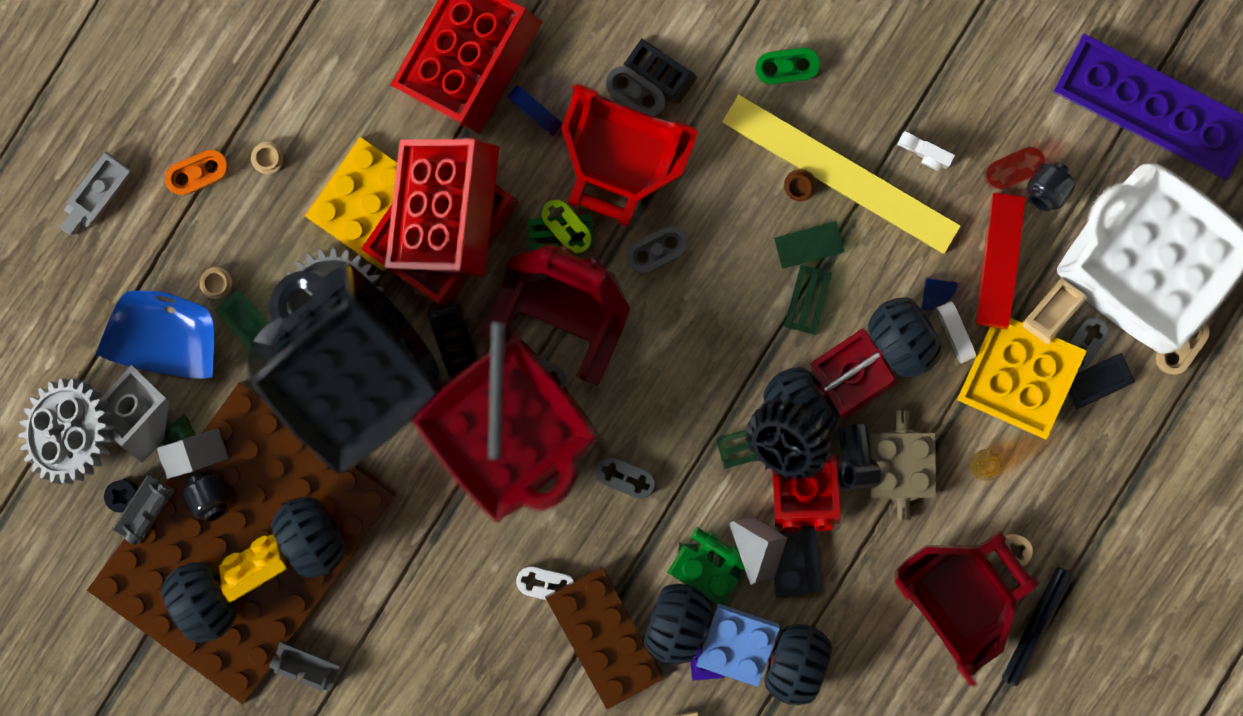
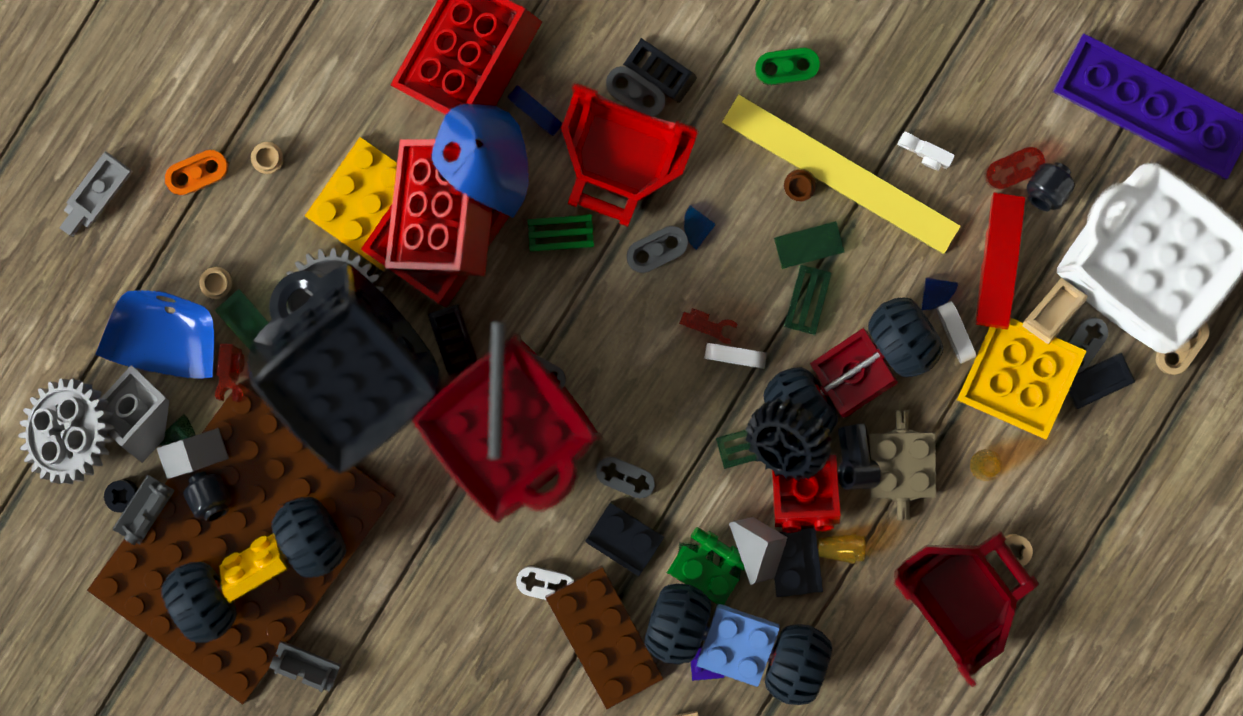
dark red piece [480,243,630,386] -> none
lime beam [541,200,592,254] -> none
black axle [1002,567,1073,686] -> none
none -> clear red plate [215,343,245,403]
none -> blue piece [432,104,529,218]
none -> black plate [585,502,664,576]
none -> clear red plate [679,308,738,344]
none -> clear blue tile [683,205,716,251]
none -> white beam [704,343,767,369]
none -> clear yellow cone [818,532,866,564]

